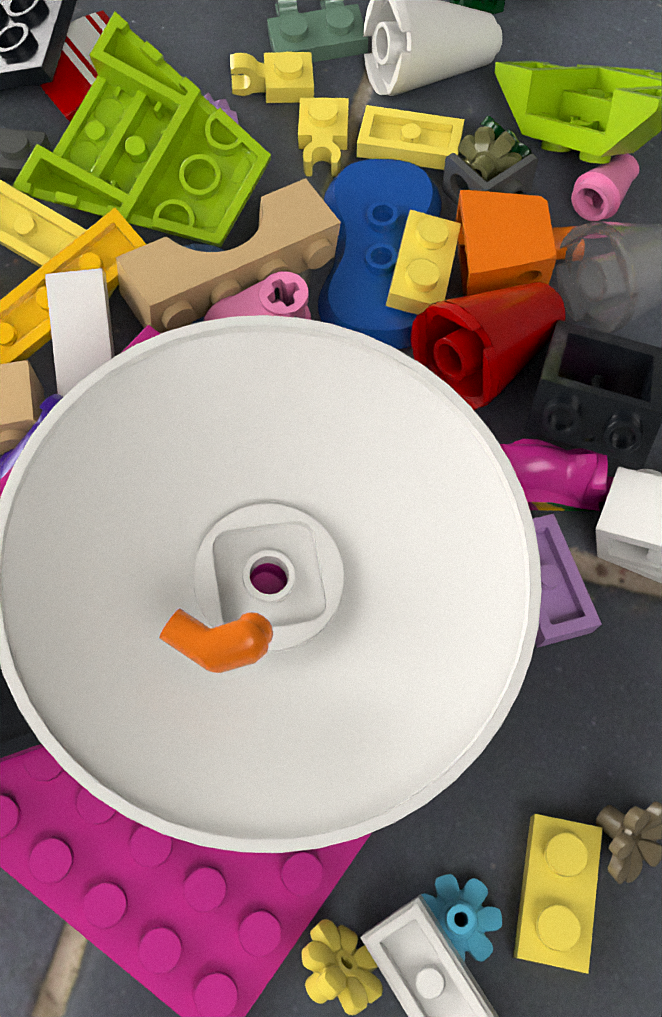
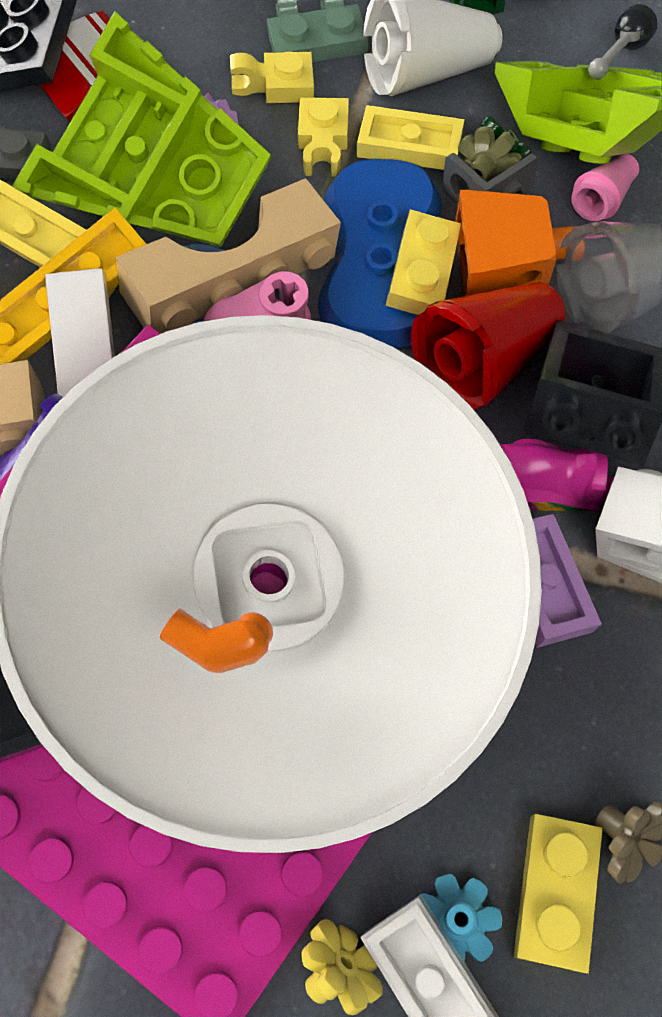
none -> black hinge [588,4,658,79]

